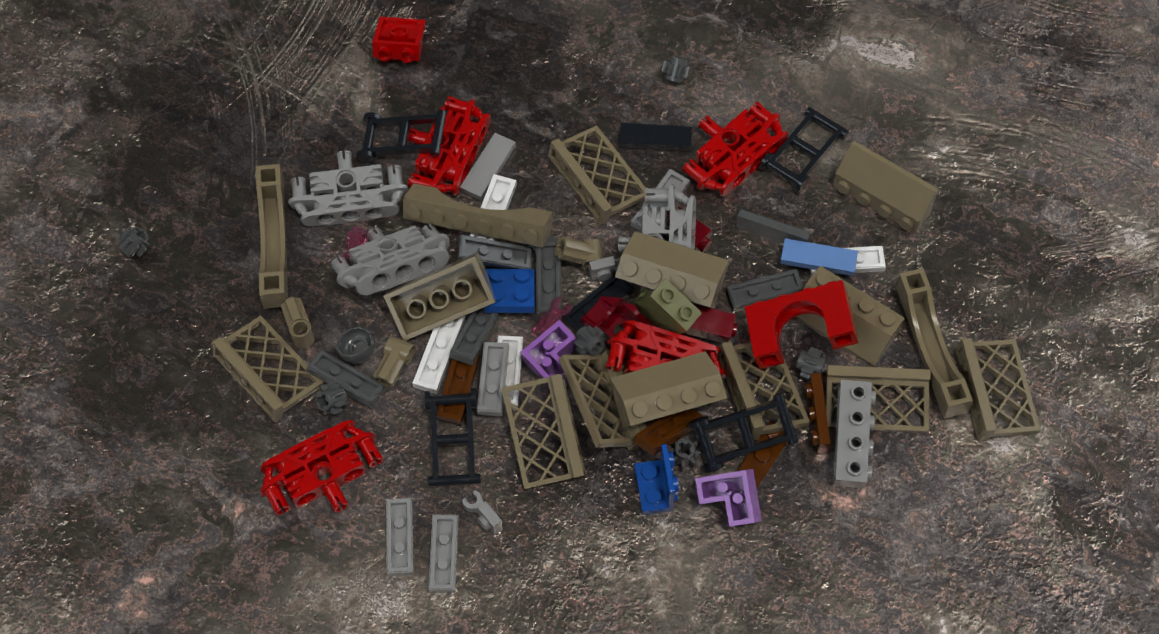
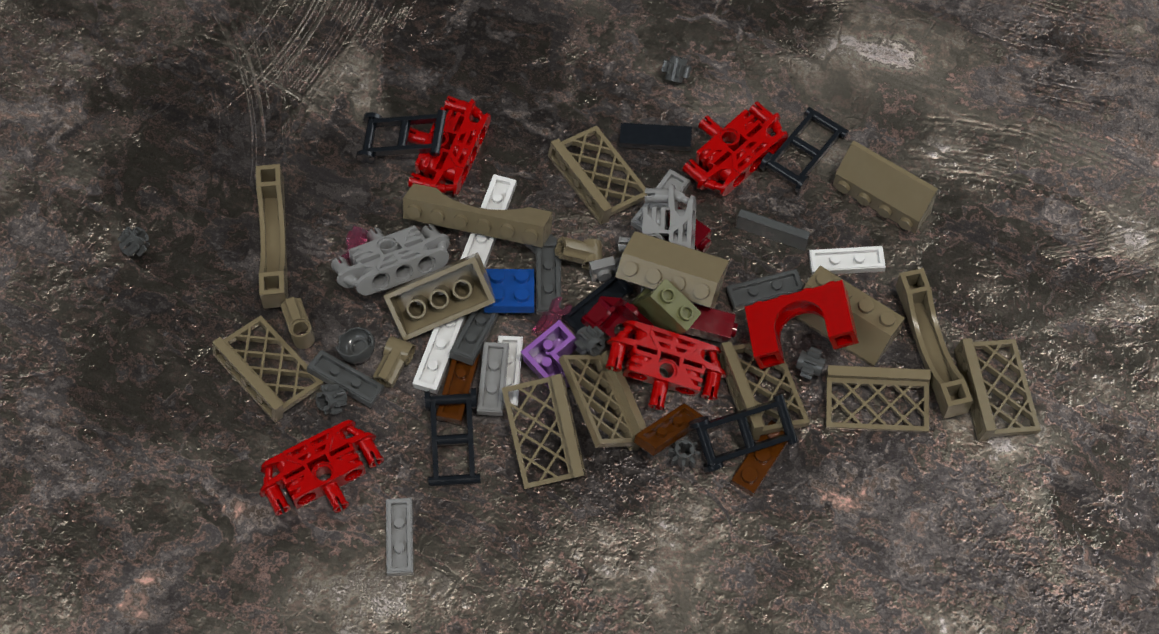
light grey piece [288,150,408,226] -> none
red plate [372,17,426,63] -> none
light grey tile [428,515,459,593] -> none
dark grey tile [457,235,532,269] -> none
light grey tile [460,133,516,201] -> none
light grey plate [462,490,503,536] -> none
dark tan slope [609,351,727,428] -> none
blue bracket [634,444,679,515] -> none
medium lavender brick [695,469,762,527] -> none
medium blue tile [780,238,858,276] -> none
reddish brown plate [805,373,831,454] -> none
light grey brick [833,380,876,489] -> none

